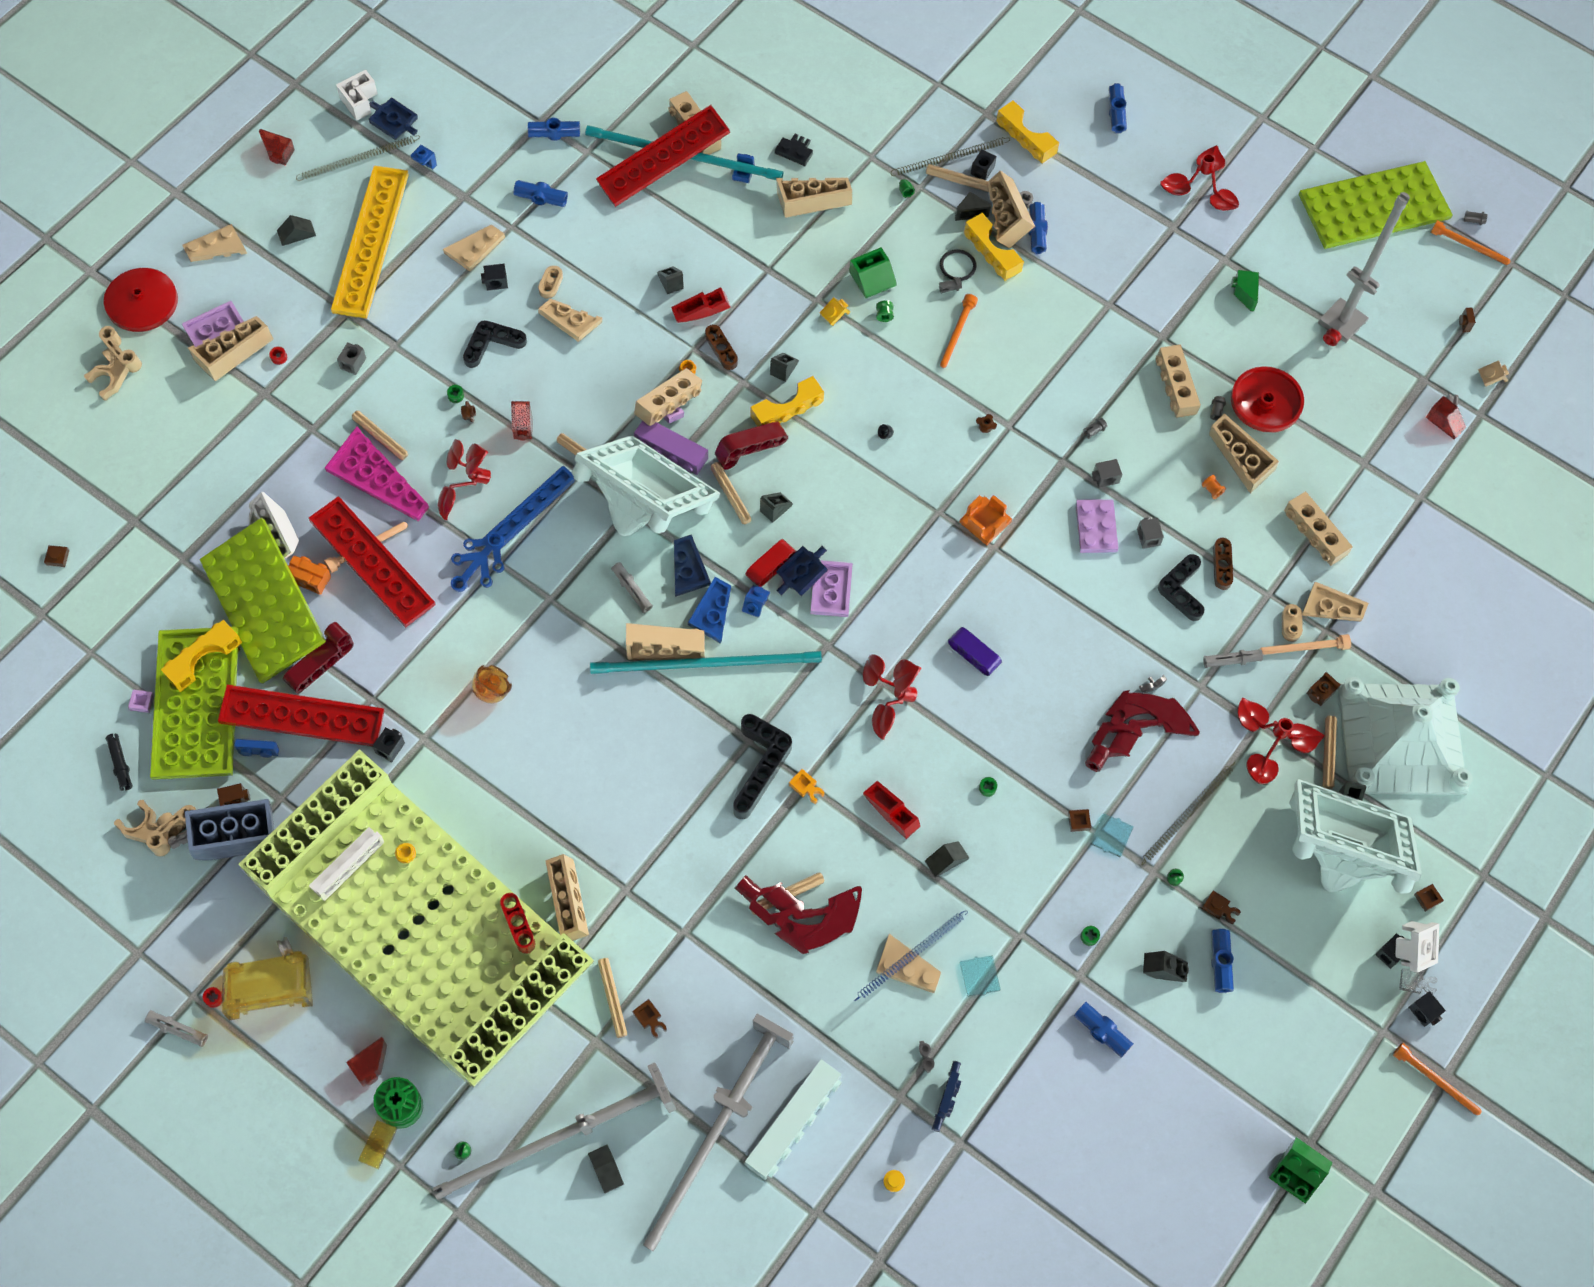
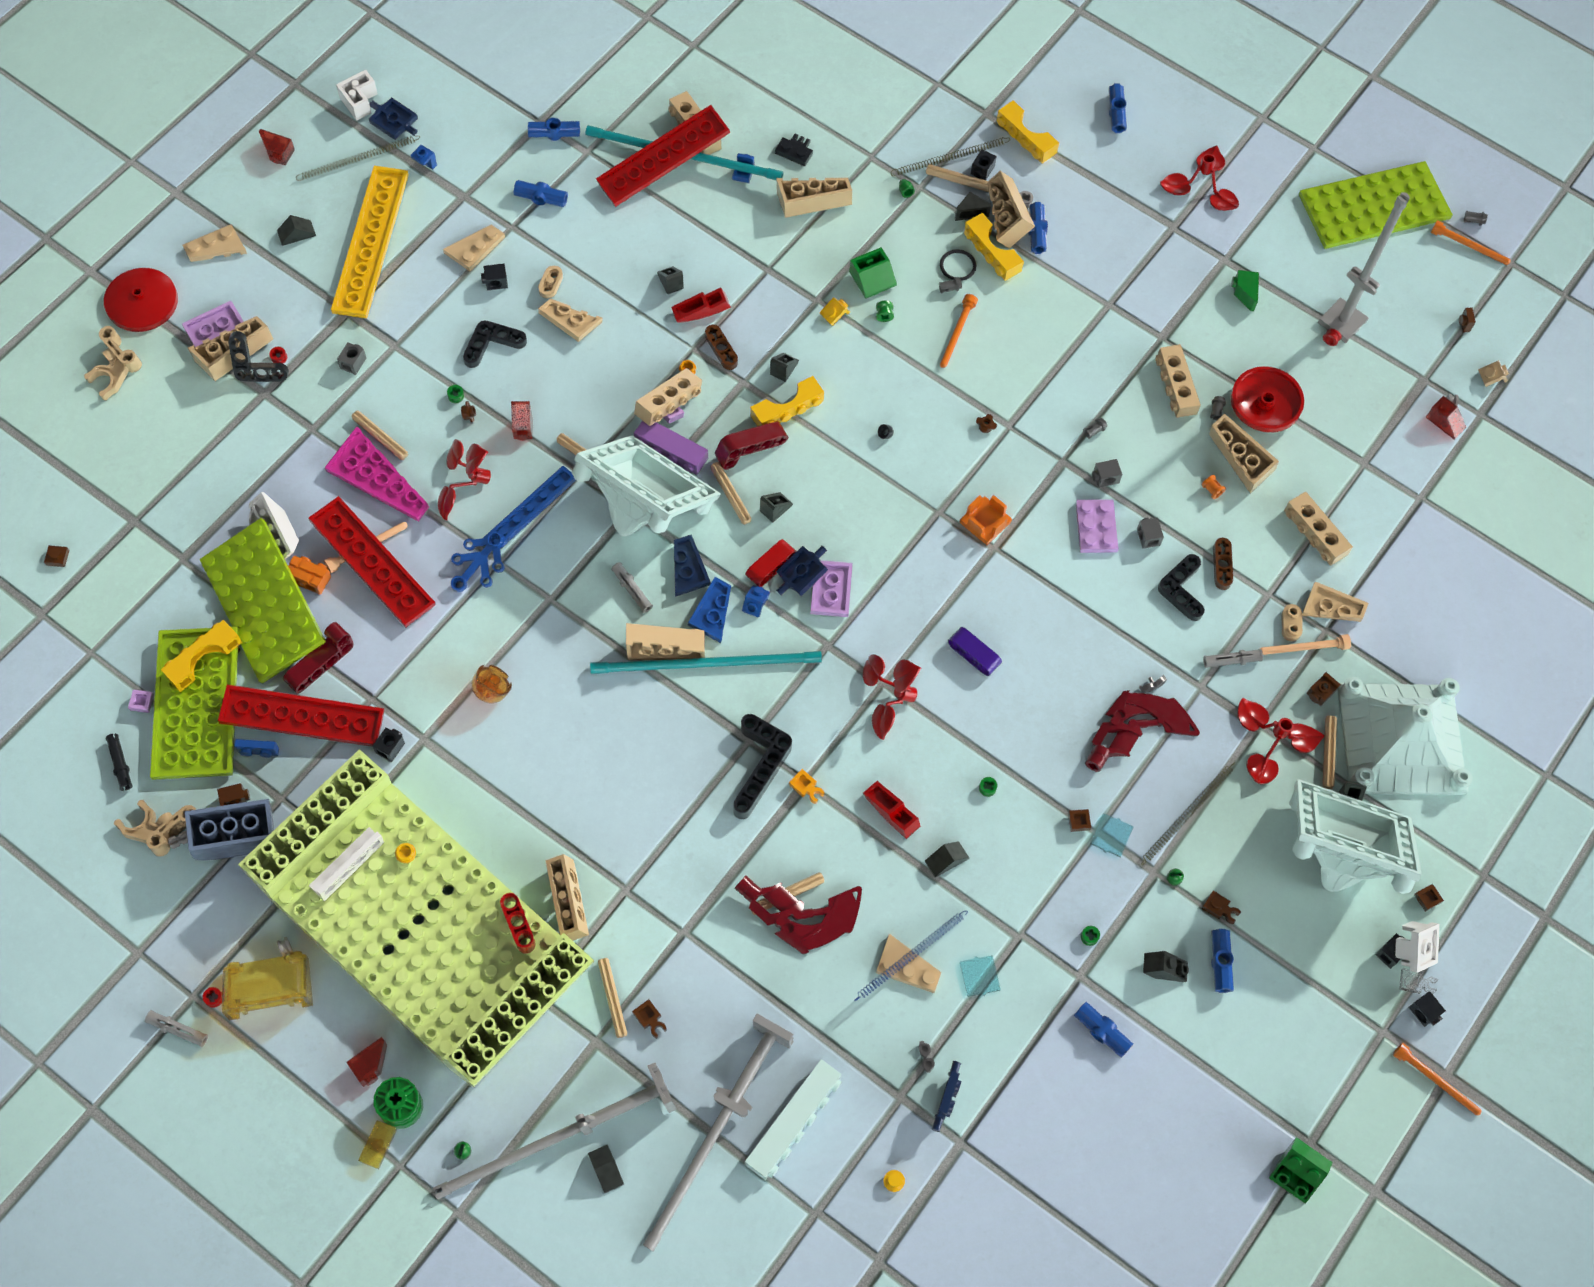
none -> black beam [228,331,289,382]

